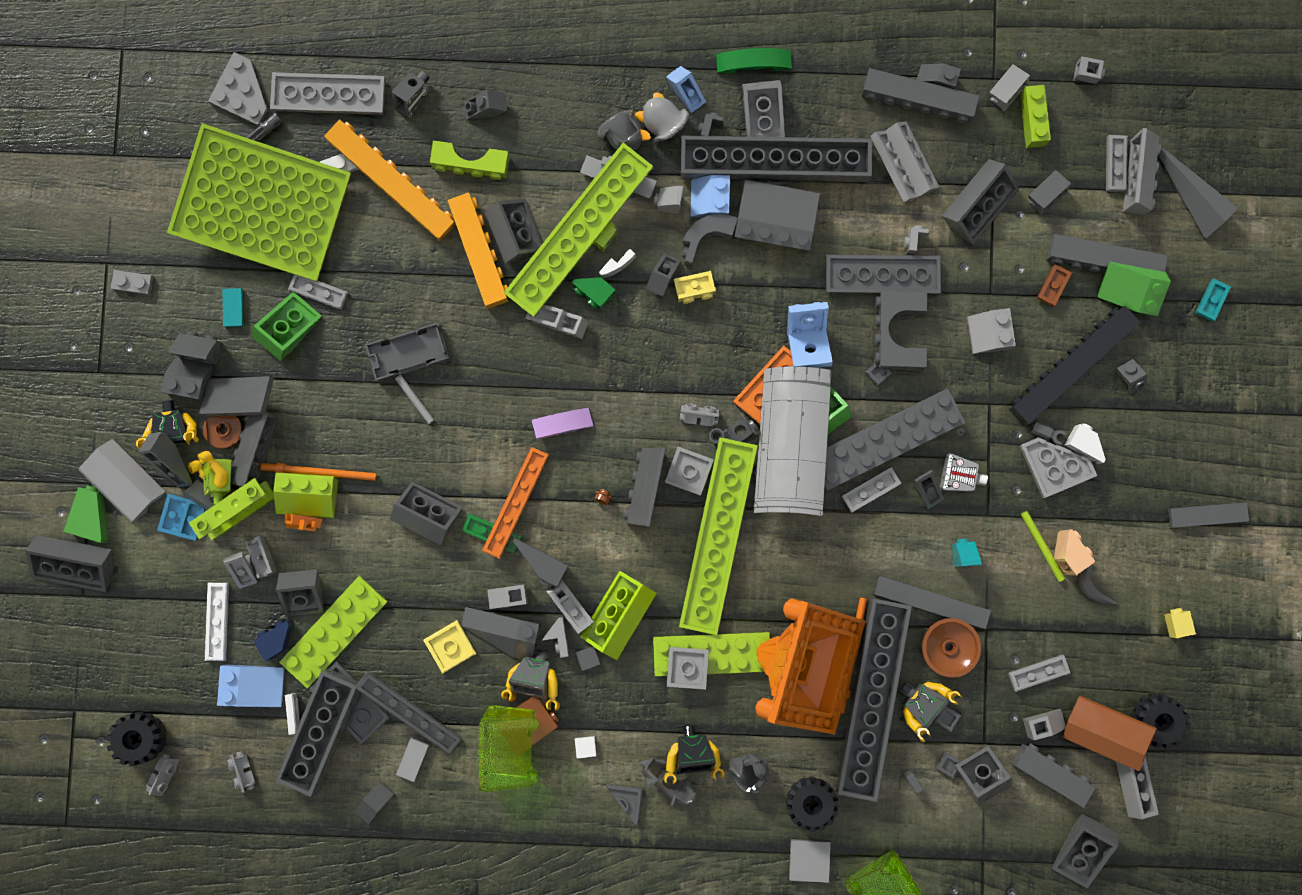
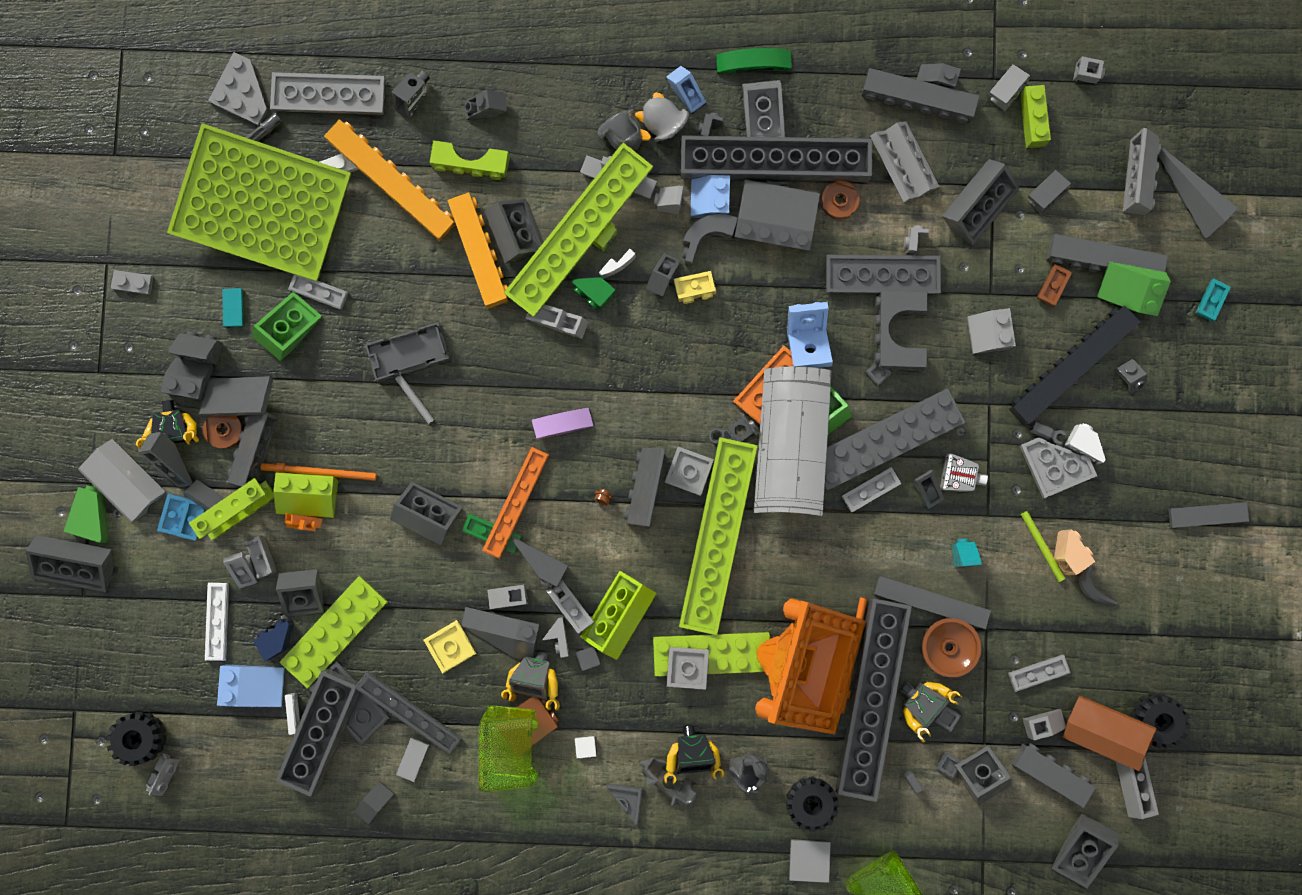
torso [187,451,231,506] -> none
light grey hinge [227,751,255,793] -> none
light grey hinge [680,403,719,427] -> none
light grey tile [1106,135,1128,193] -> none
light yellow brick [1164,608,1196,638] -> none
none -> dark orange plate [821,180,860,219]

